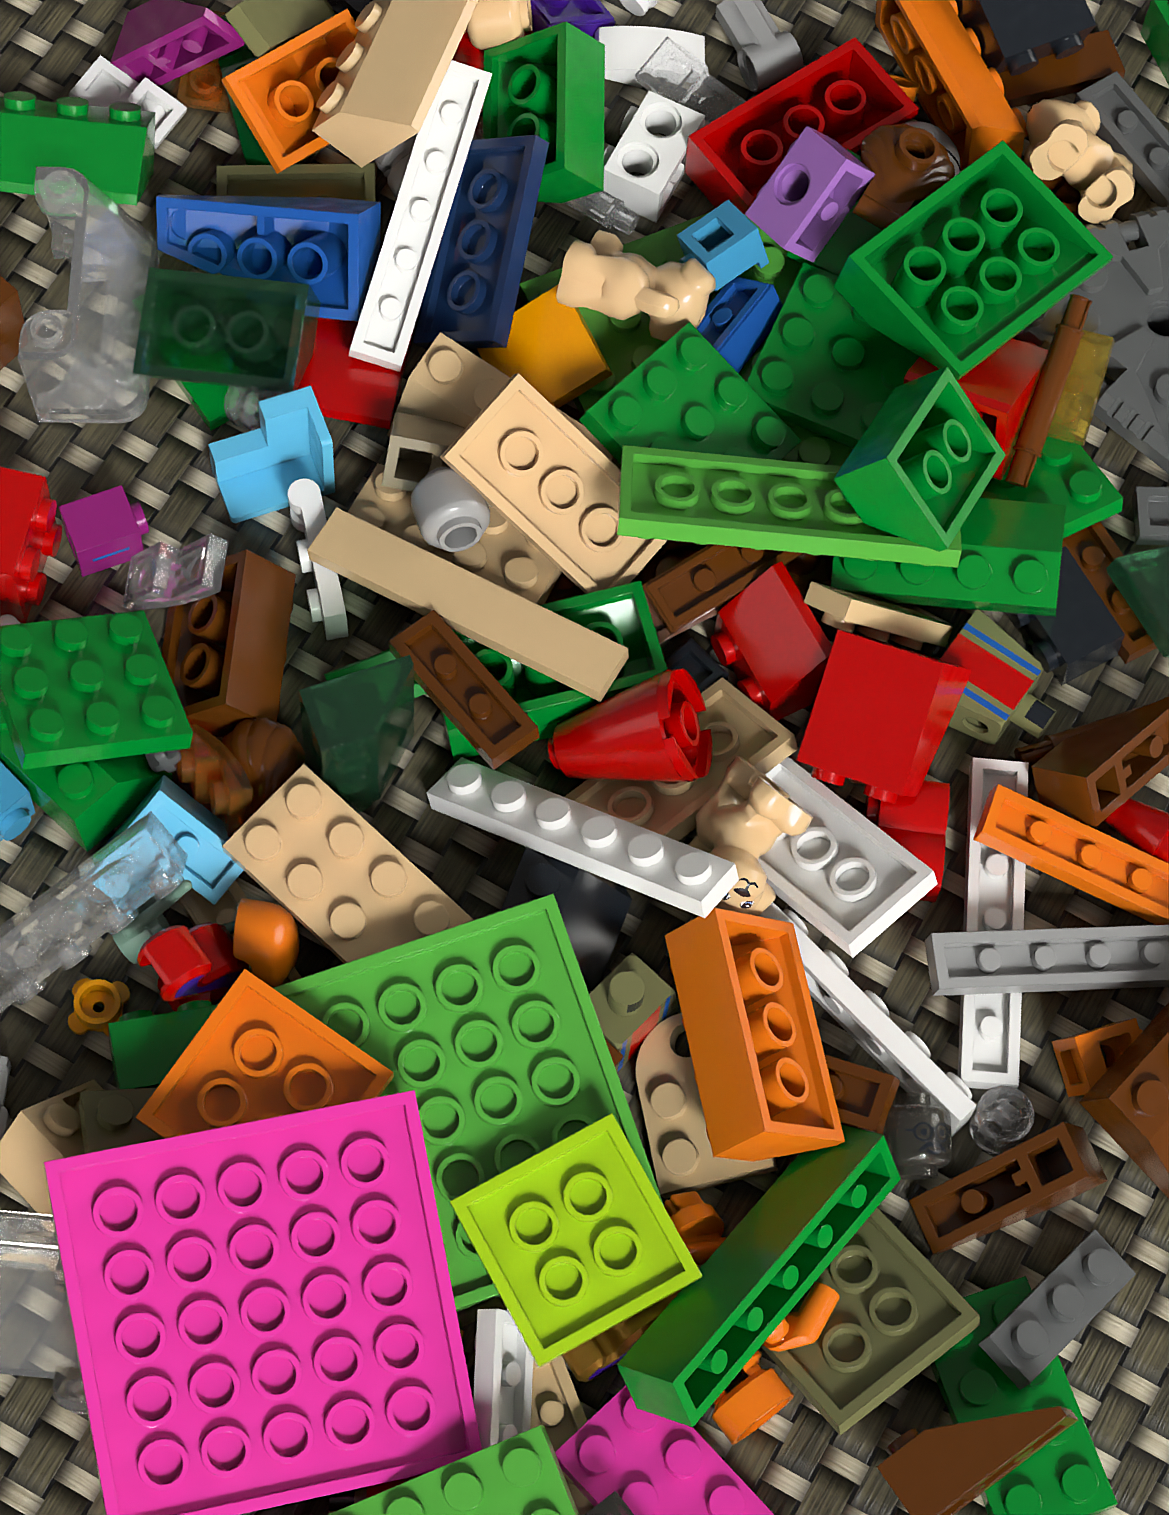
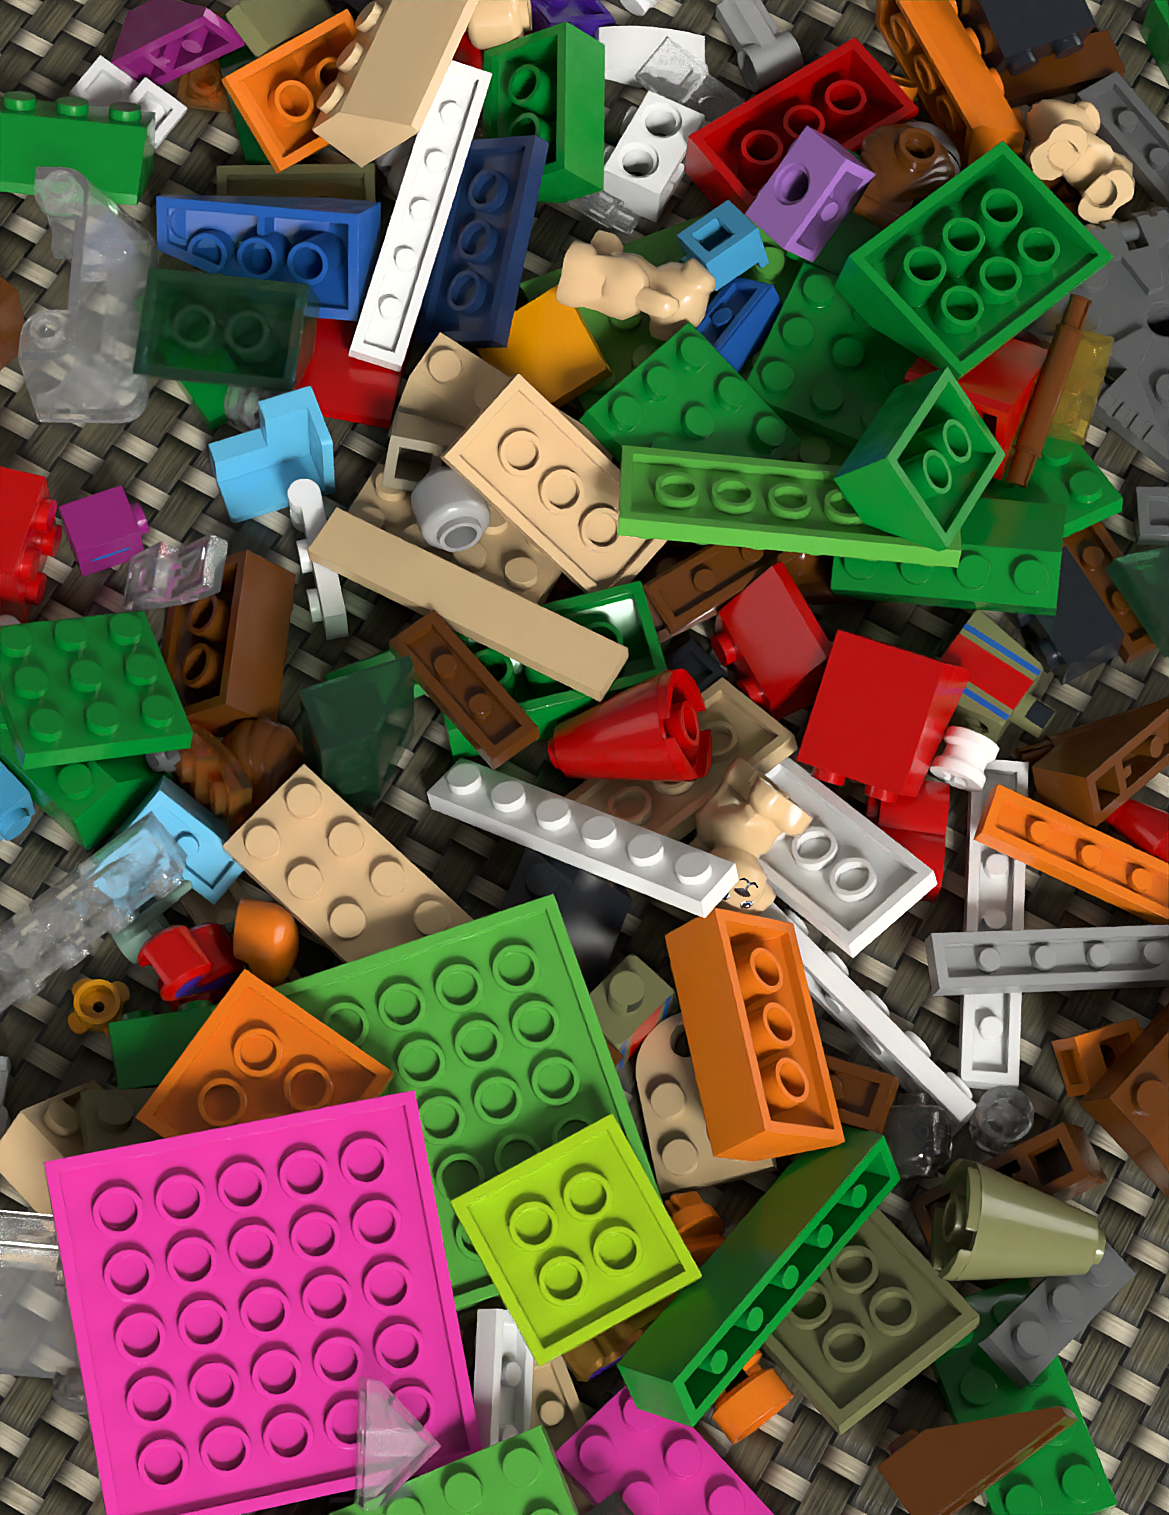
orange arm [762,1282,840,1352] -> none
tan plate [804,581,953,650] -> none
none -> clear slope [355,1377,441,1511]
none -> white wheel [930,726,999,792]
none -> olive cone [930,1158,1106,1281]

